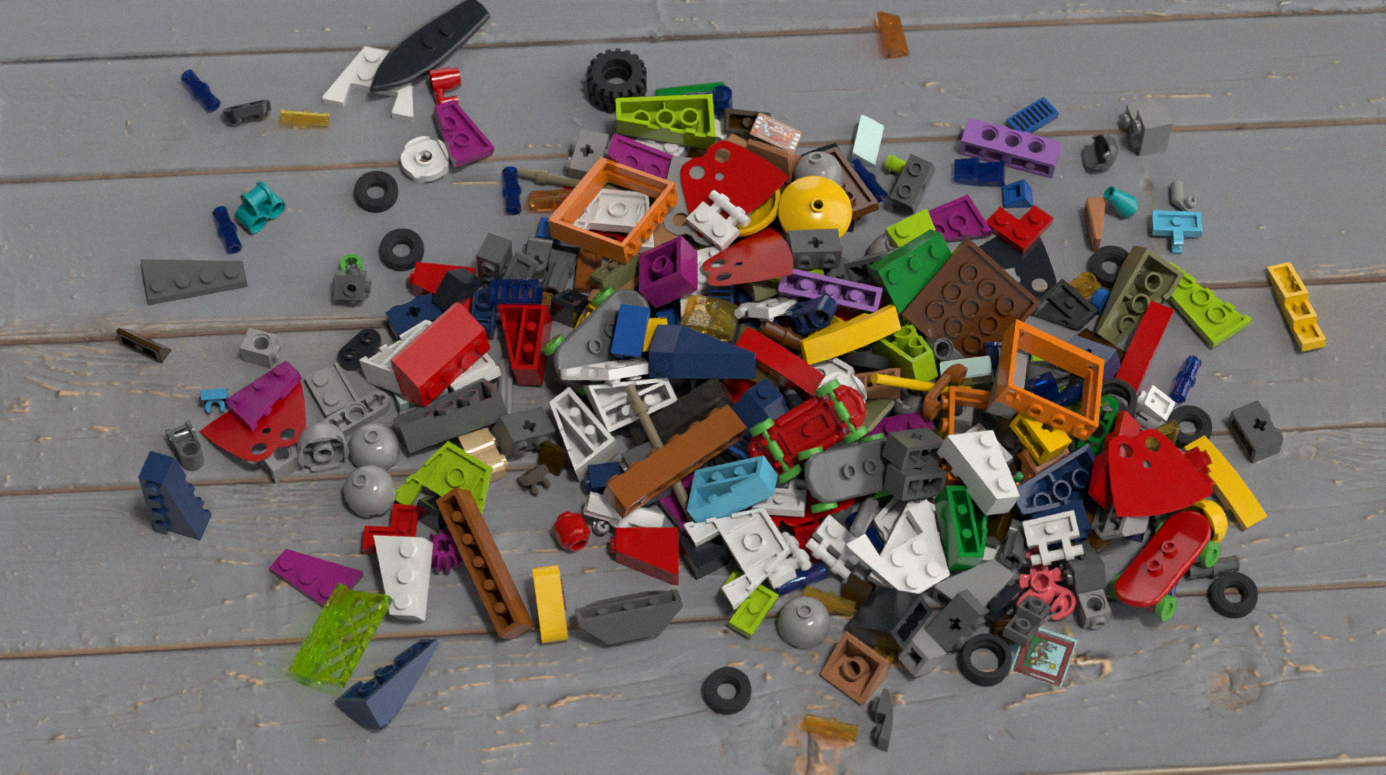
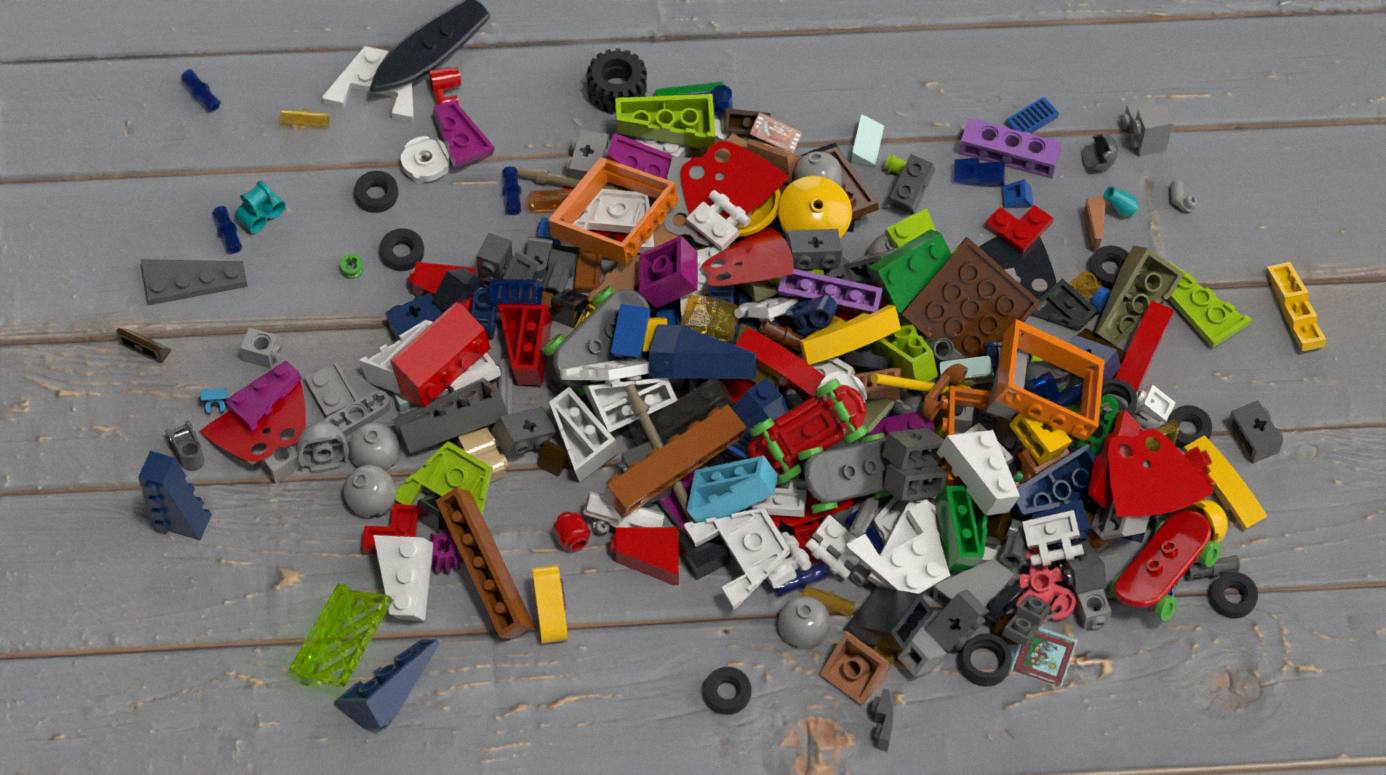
black plate [222,99,272,124] -> none
magenta wing [269,549,364,613] -> none
dark grey brick [334,266,372,304] -> none
black plate [338,329,382,371] -> none
dark brown tile [517,464,550,495] -> none
dark grey wedge [574,589,683,645] -> none
dark blue brick [584,461,621,495] -> none
olive slope [588,253,640,291] -> none
lime plate [720,570,779,639] -> none
clear yellow pin [803,713,859,742] -> none
dark brown slope [841,575,873,611] -> none
clear blue pin [850,159,888,203] -> none
clear orange slope [876,12,909,59] -> none
magenta wing [928,194,992,241] -> none
medium azure plate [1151,210,1202,254] -> none
clear blue pin [1170,355,1202,404] -> none

